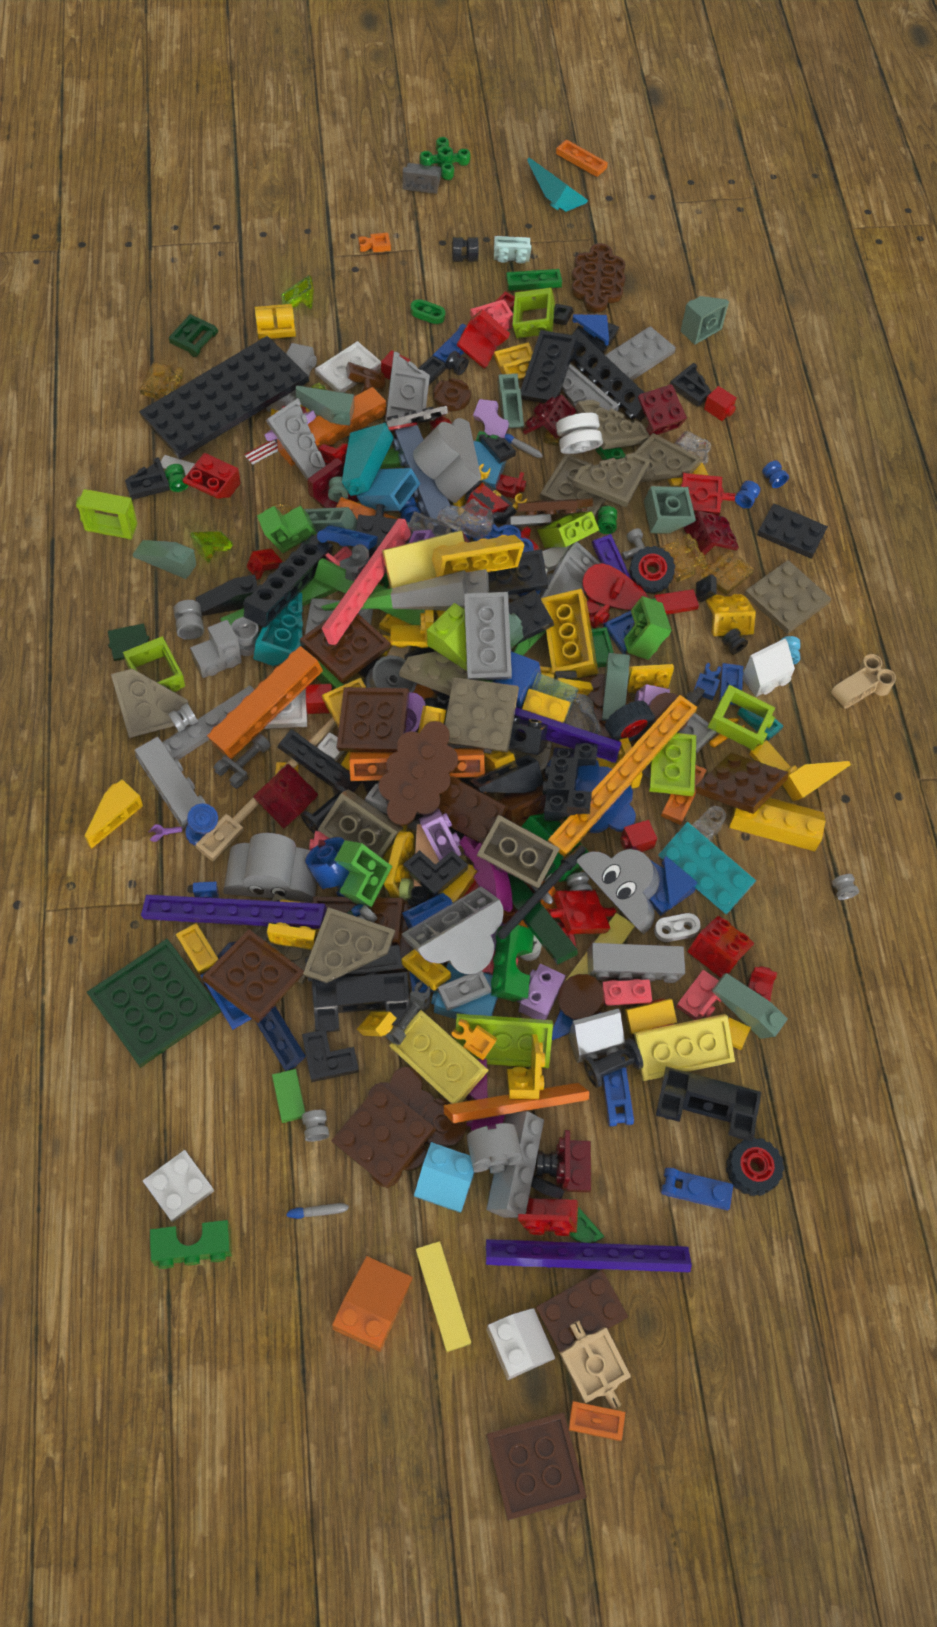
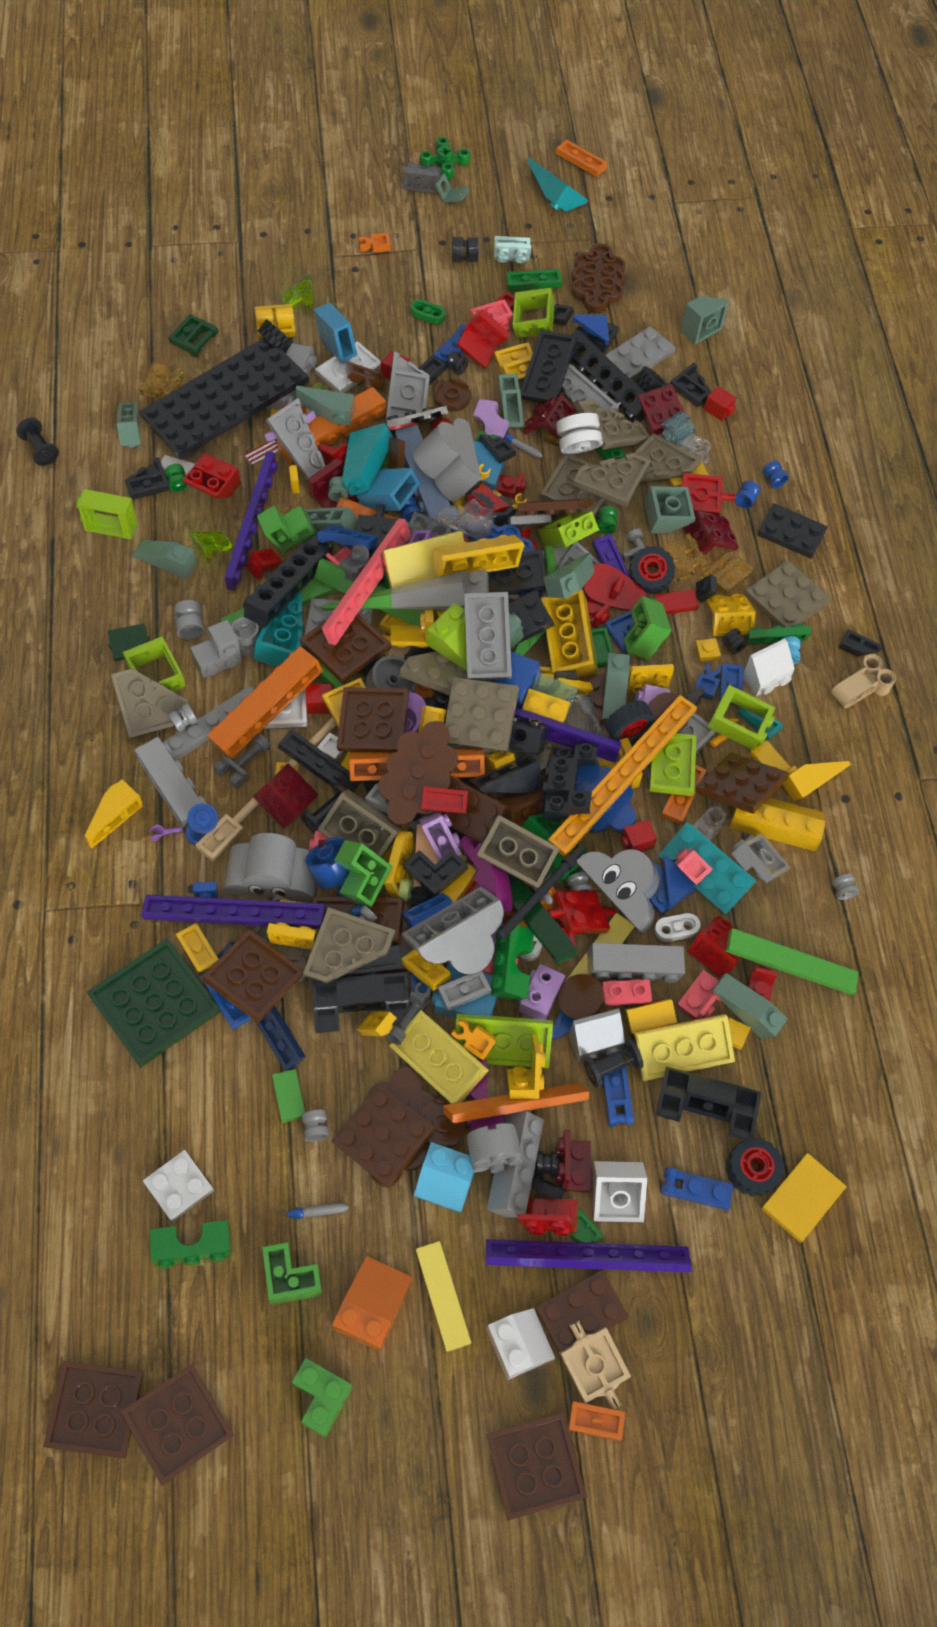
black slope [195,575,257,616] -> none
black plate [302,1029,359,1082] -> none
none -> black hose [16,418,59,466]
none -> reddish brown plate [43,1361,144,1459]
none -> sand green slope [117,402,141,448]
none -> reddish brown plate [120,1363,234,1486]
none -> dark purple plate [225,451,278,591]
none -> black tyre [258,319,293,352]
none -> bright green brick [262,1242,323,1306]
none -> yellow tile [289,465,300,494]
none -> bright green brick [292,1358,353,1439]
none -> dark azure brick [314,303,357,363]
none -> reddish brown tile [388,438,405,469]
none -> red tile [420,786,468,815]
none -> sand green bracket [435,174,470,203]
none -> bright green tile [543,545,556,576]
none -> sand green slope [543,553,595,599]
none -> white slope [592,1161,647,1222]
none -> black tyre [634,366,668,392]
none -> clear light blue brick [662,410,696,445]
none -> coral bracket [675,848,713,885]
none -> yellow plate [695,638,721,662]
none -> bright green tile [726,928,859,995]
none -> light grey plate [731,834,791,883]
none -> green plate [745,624,811,645]
none -> yellow tile [761,1153,847,1243]
none -> black tile [838,629,883,657]

